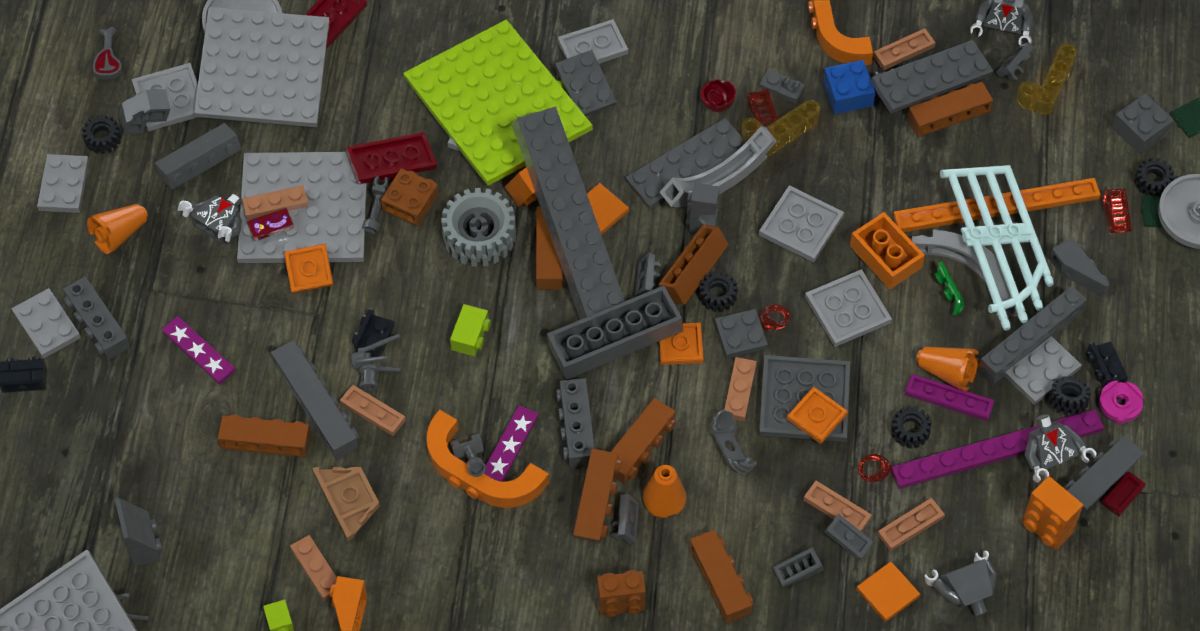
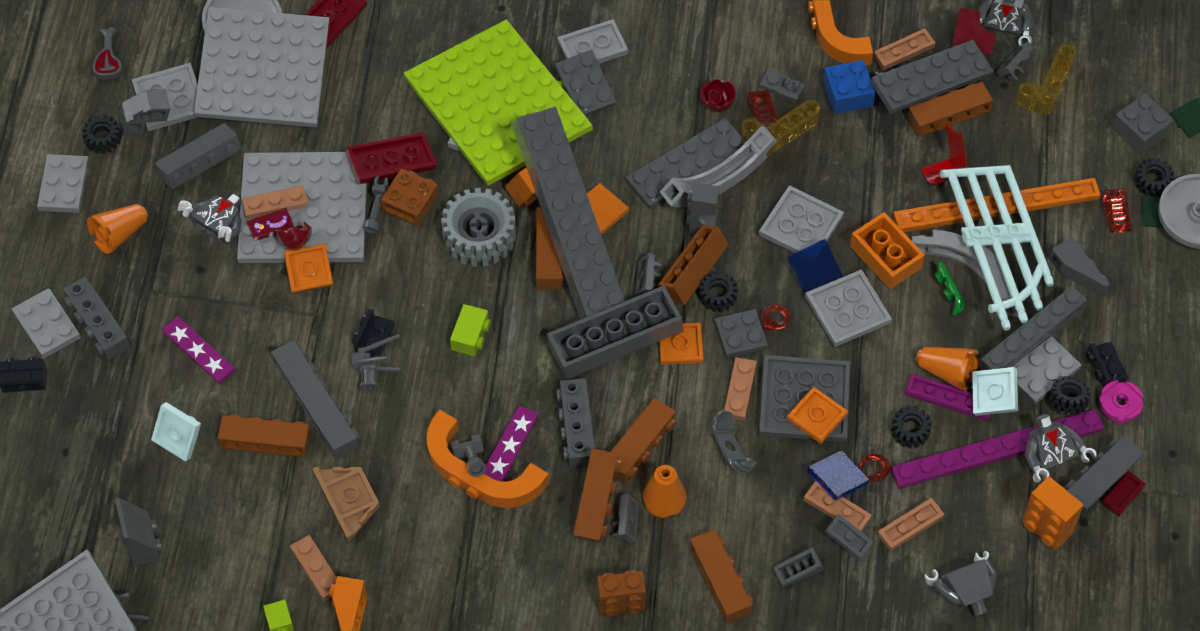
nougat plate [340,385,406,436] -> none
orange tile [856,562,920,623] -> none
none -> light aqua tile [151,402,201,461]
none -> dark red hair [275,222,312,251]
none -> clear blue tile [787,239,843,294]
none -> clear blue tile [807,450,869,501]
none -> red piece [921,124,967,186]
none -> dark red tile [952,8,996,55]
none -> light aqua tile [973,367,1018,416]

